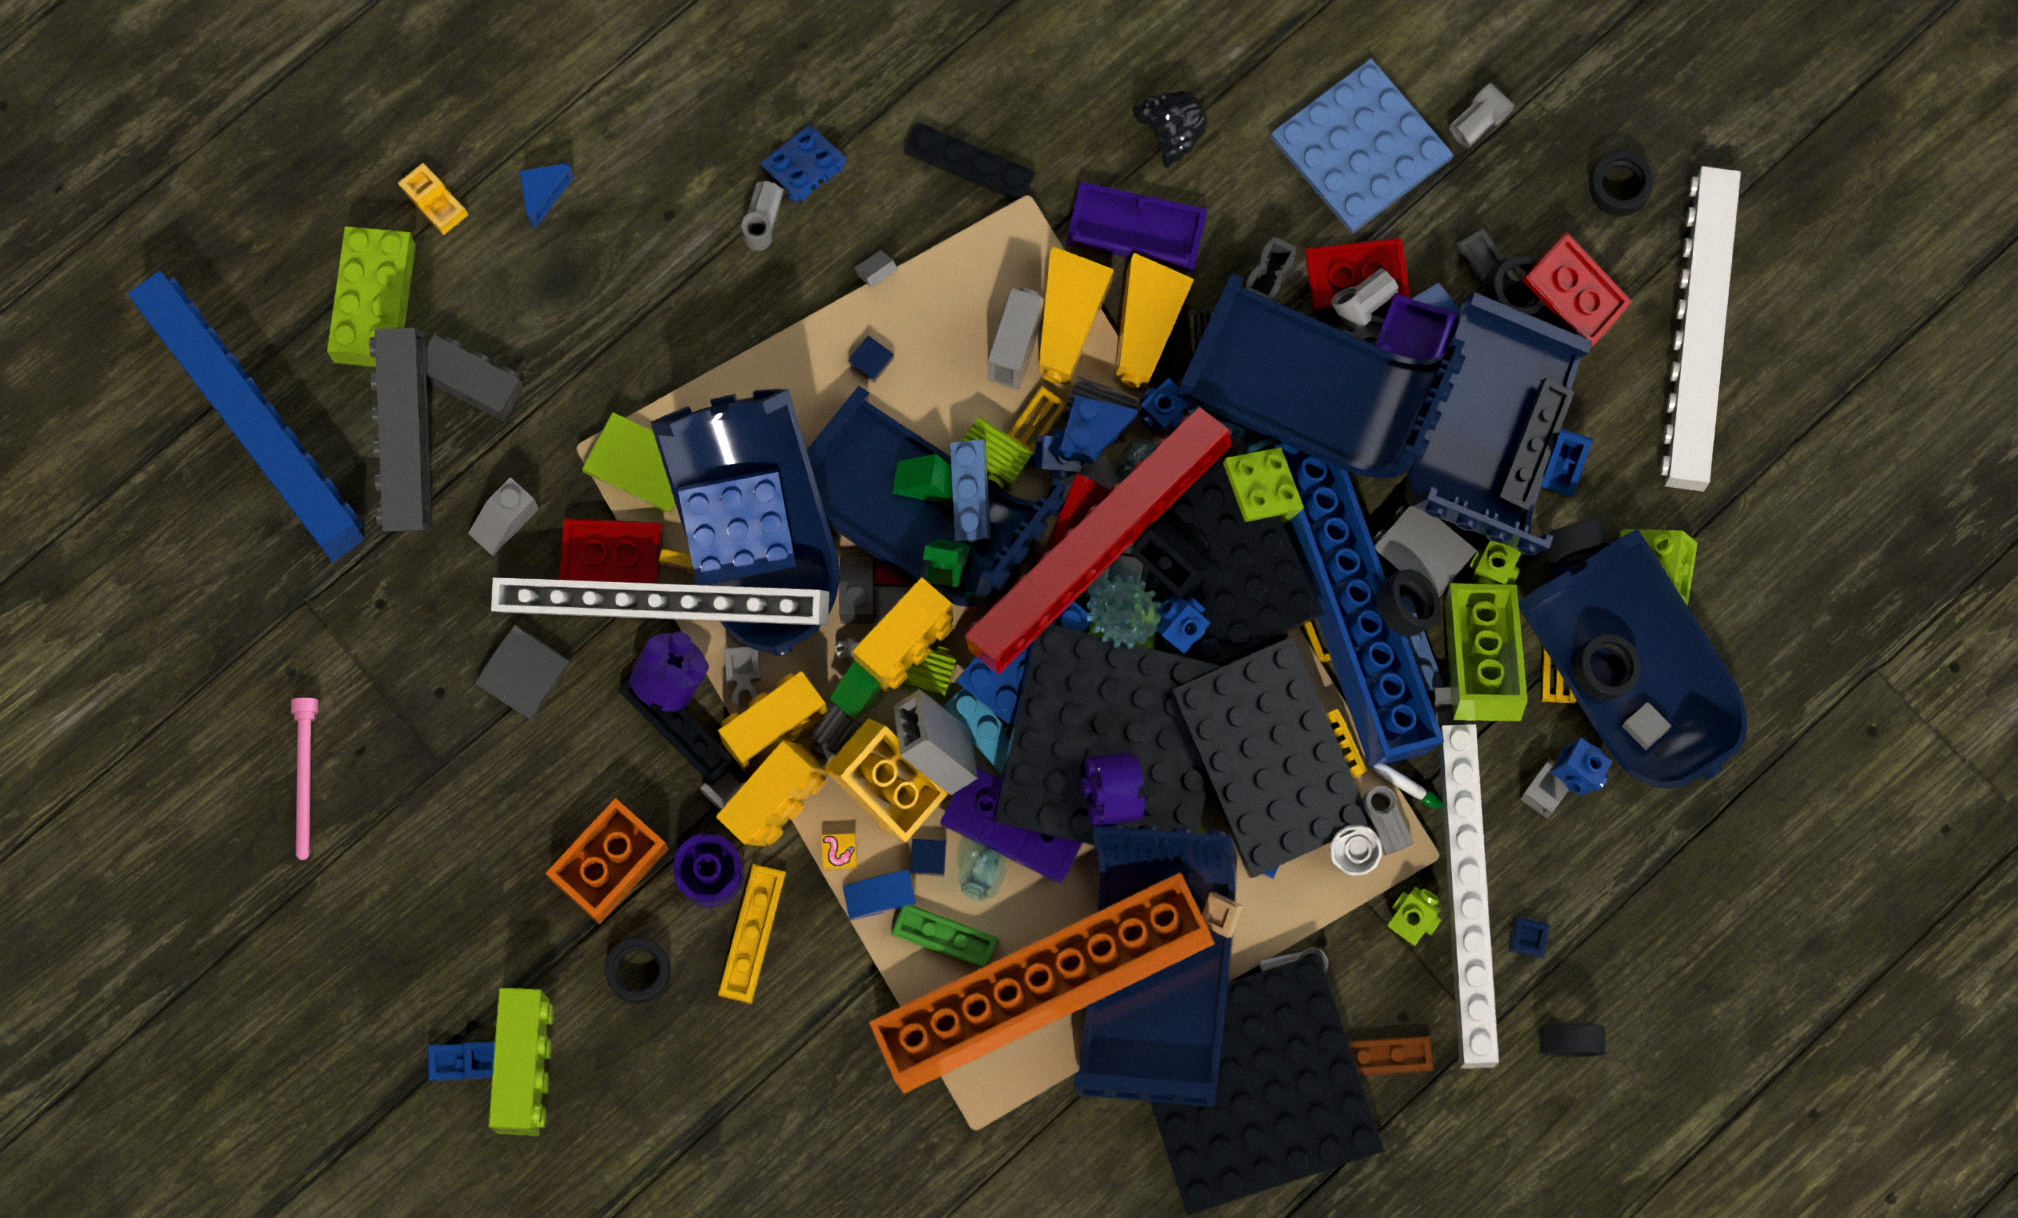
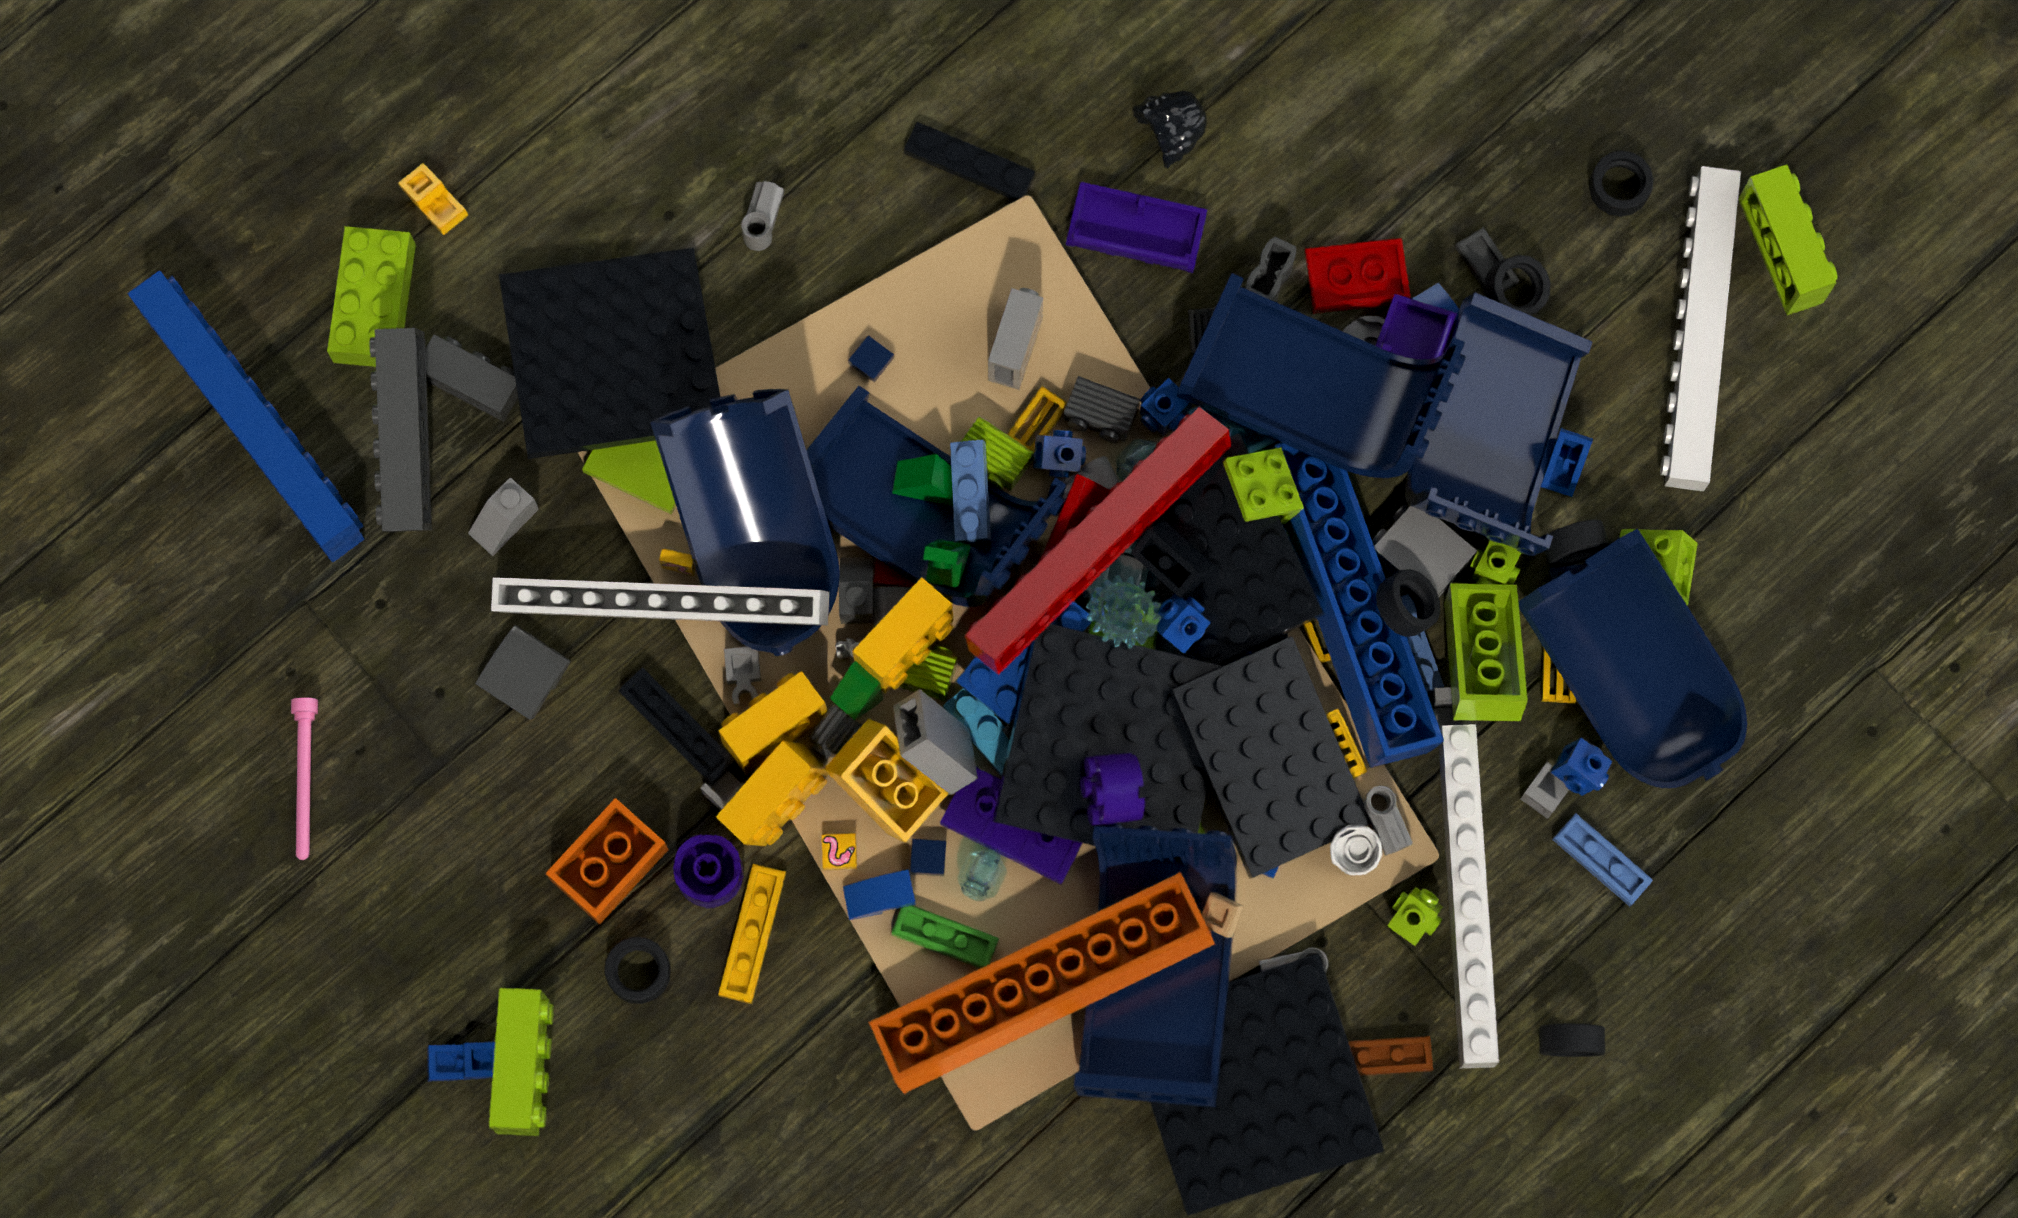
blue slope [520,163,574,229] -> none
red tile [559,518,664,584] -> none
dark purple brick [630,631,709,712] -> none
blue plate [677,468,796,585] -> none
blue hinge [760,125,846,203] -> none
light grey tile [854,250,898,287] -> none
yellow slope [1039,246,1114,384] -> none
blue wing [1059,395,1138,464] -> none
yellow slope [1115,253,1194,391] -> none
medium blue plate [1270,59,1453,234] -> none
light grey piece [1331,268,1399,331] -> none
white piece [1374,764,1443,808] -> none
light grey piece [1449,83,1515,148] -> none
black plate [1495,378,1575,512] -> none
dark blue tile [1509,917,1550,959] -> none
red tile [1521,232,1632,348] -> none
black tyre [1572,634,1642,701] -> none
light grey tile [1622,702,1671,750] -> none
none -> black plate [499,247,721,459]
none -> medium blue tile [1552,813,1653,907]
none -> lime brick [1739,165,1837,315]

